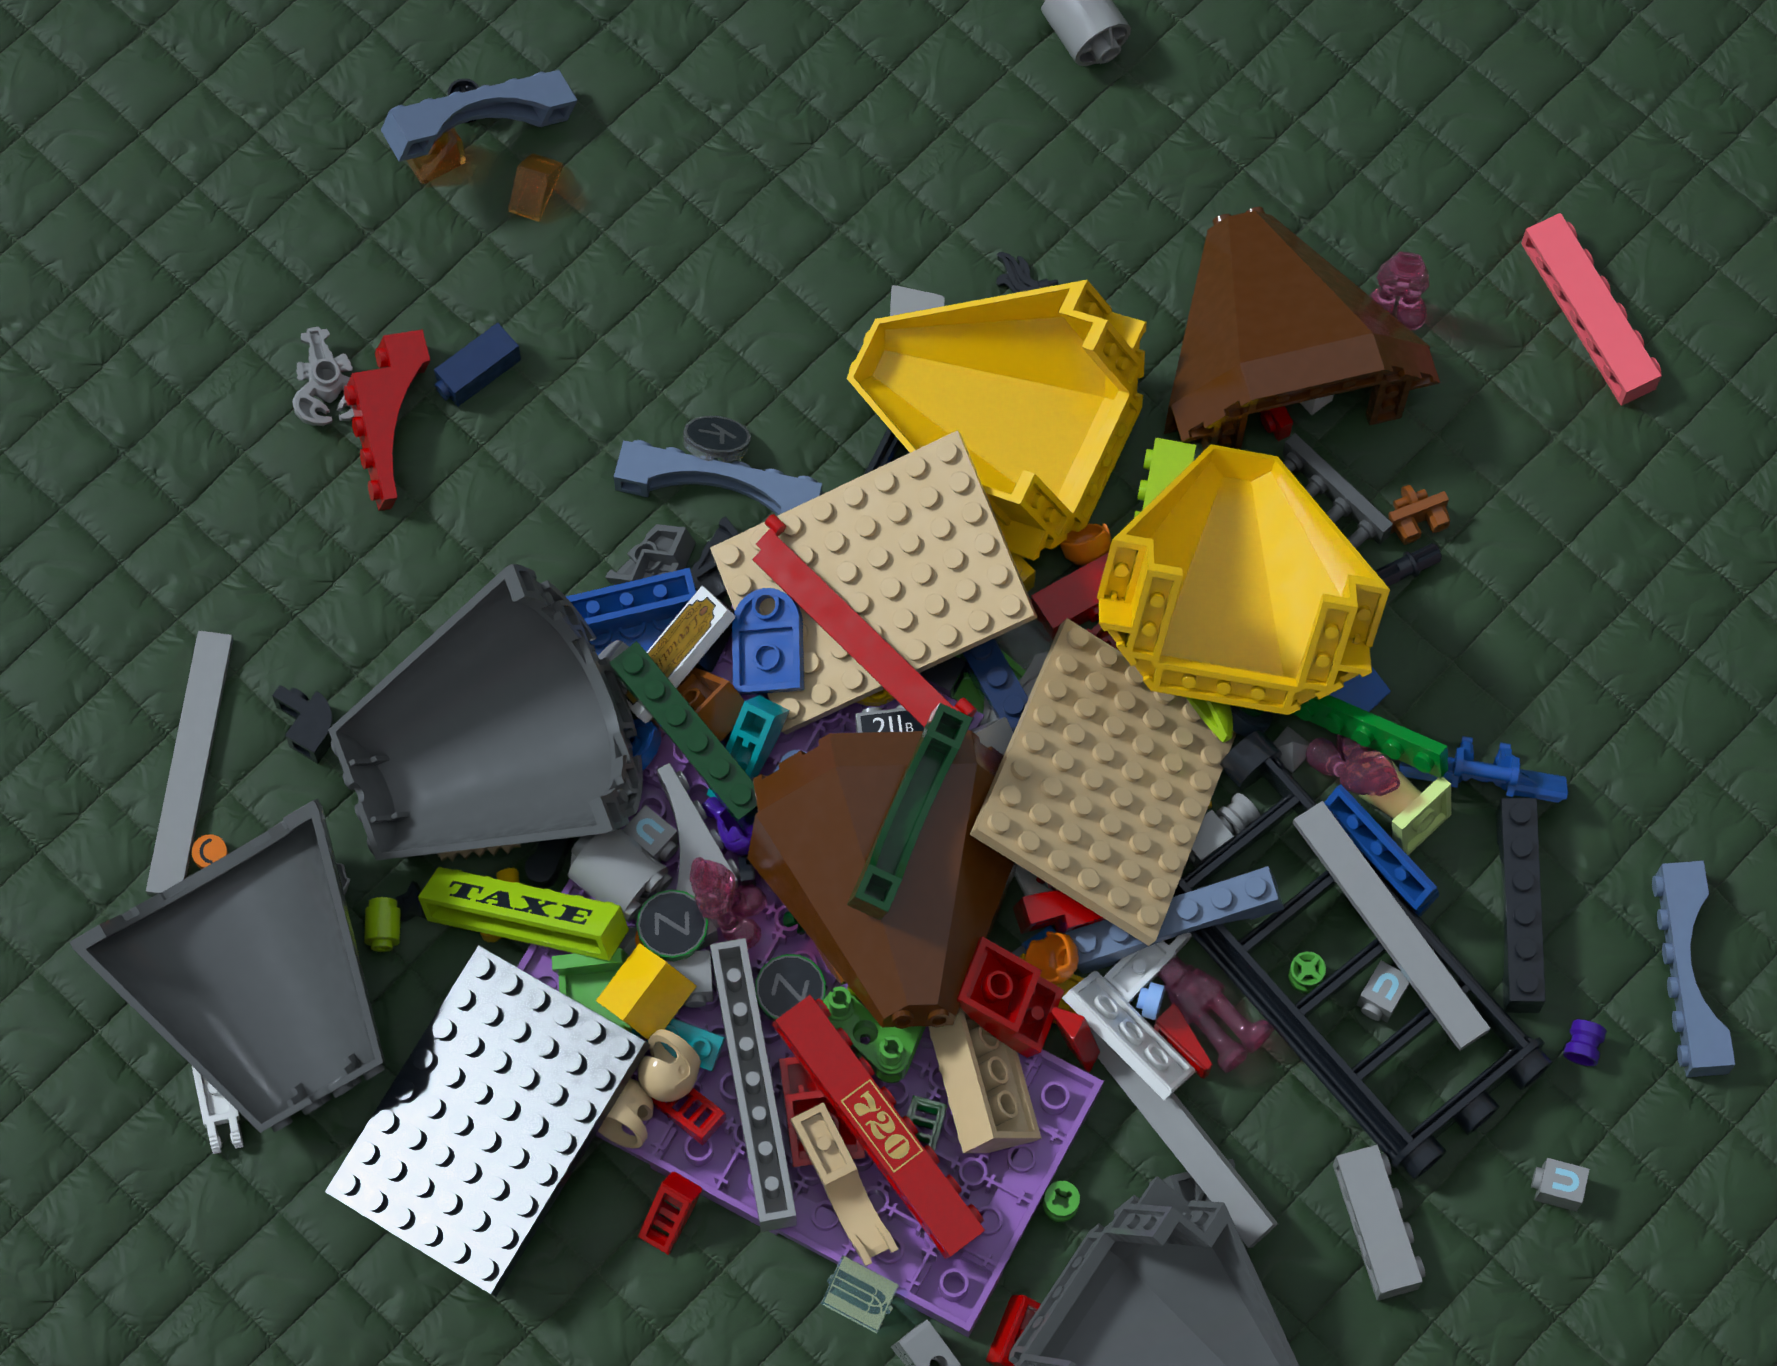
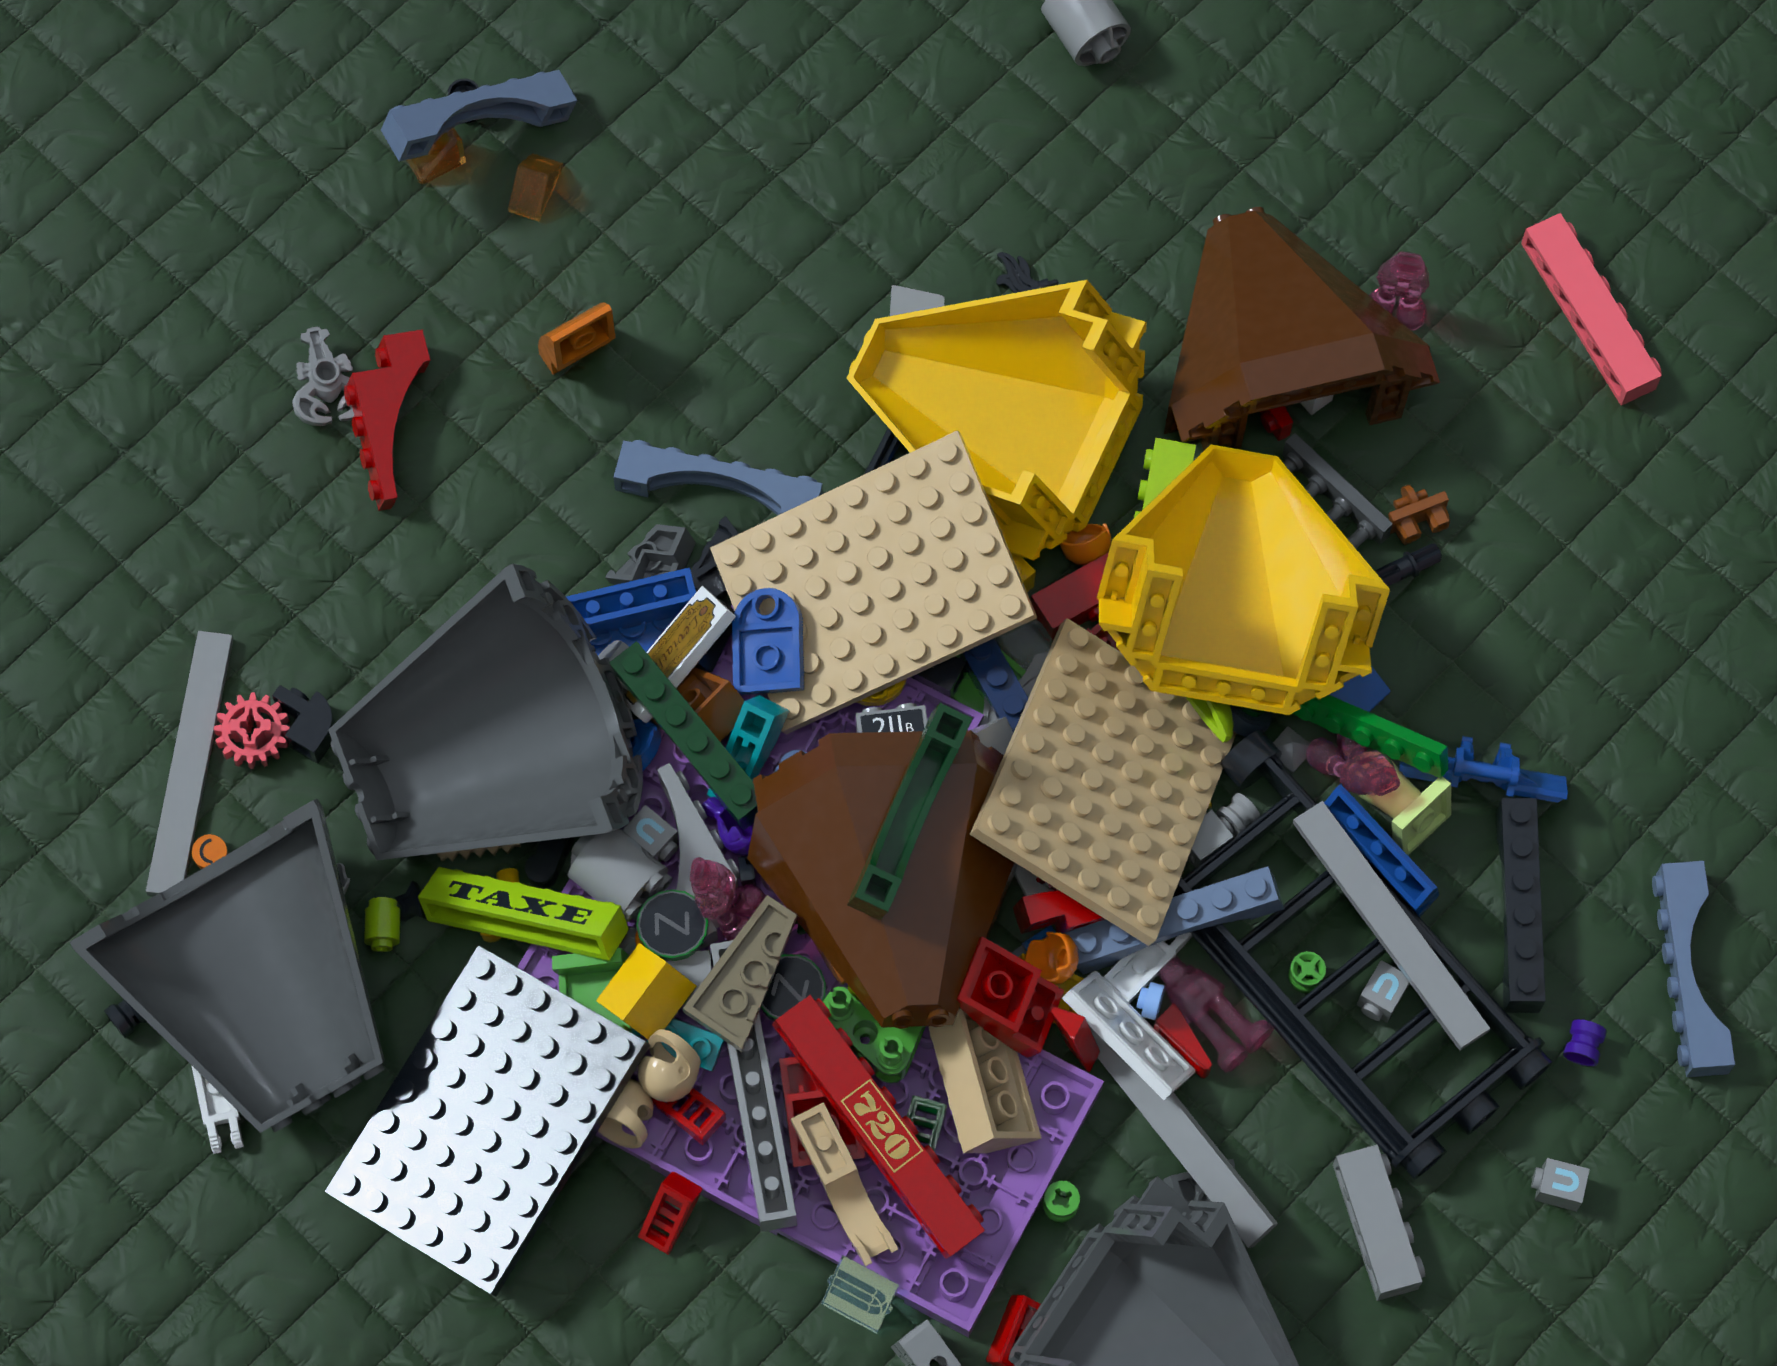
dark blue brick [434,323,521,407] -> none
tile [683,416,751,462] -> none
red piece [752,514,977,728] -> none
none -> black wheel [104,999,147,1038]
none -> coral gear [213,692,290,769]
none -> orange slope [538,302,616,375]
none -> dark tan wing [683,895,797,1052]

